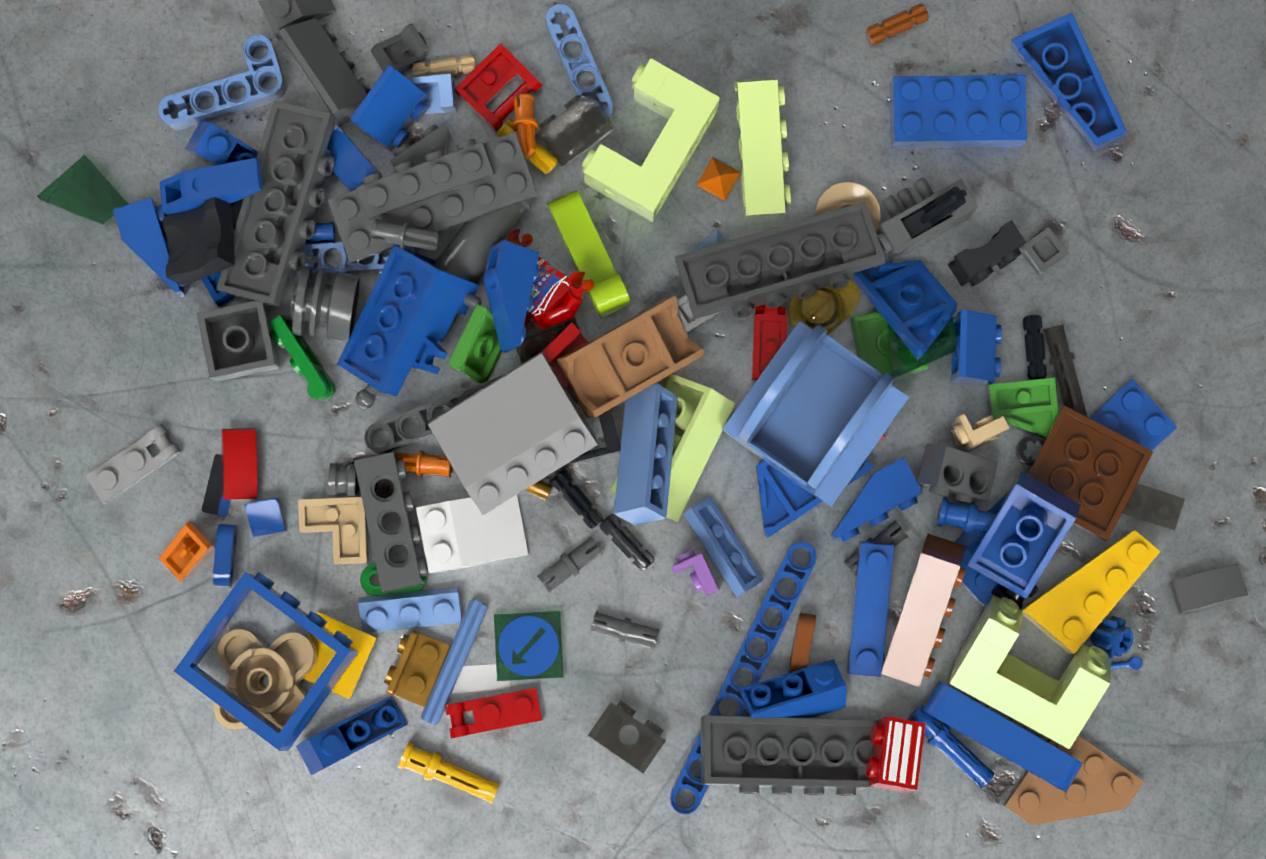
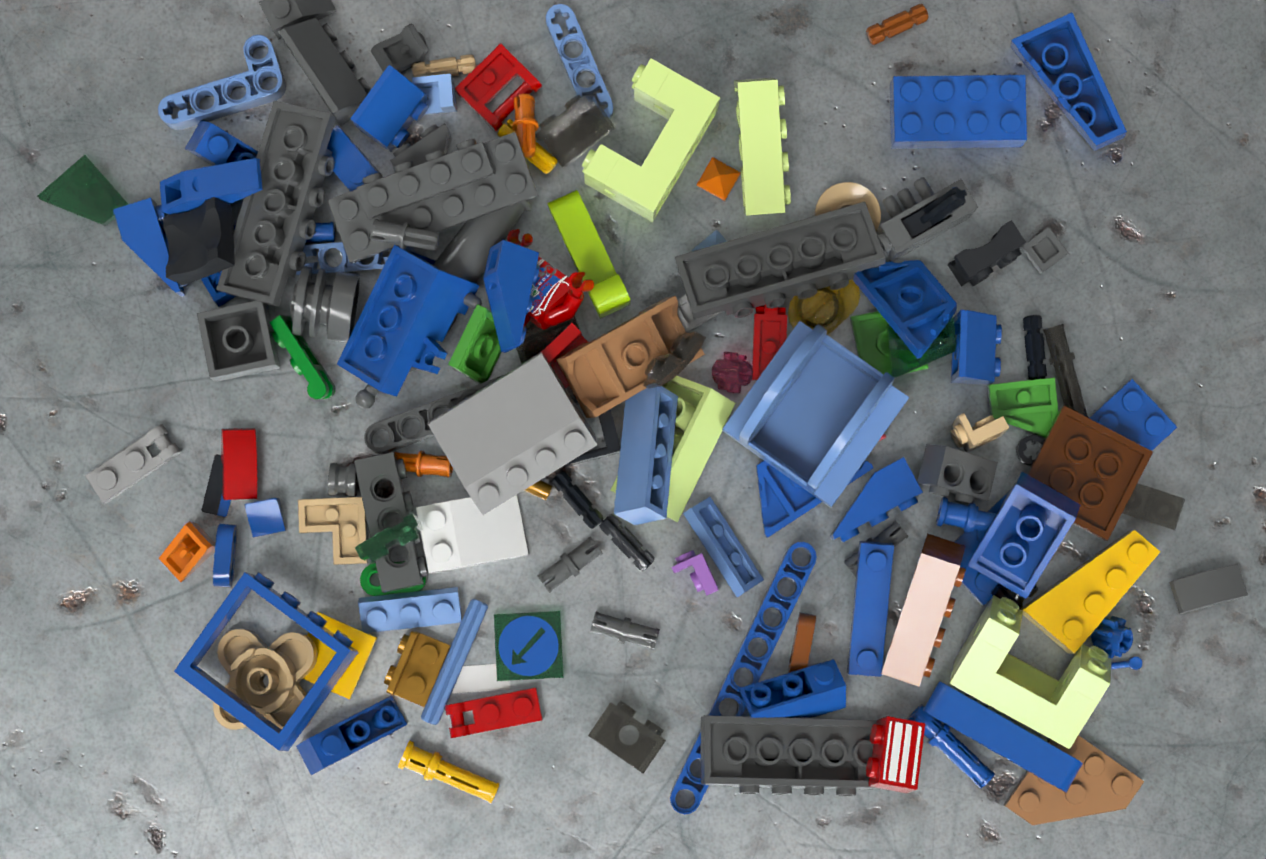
none -> clear green wing [355,513,424,563]
none -> clear smoke slope [643,331,706,389]
none -> clear pink gear [712,352,753,393]

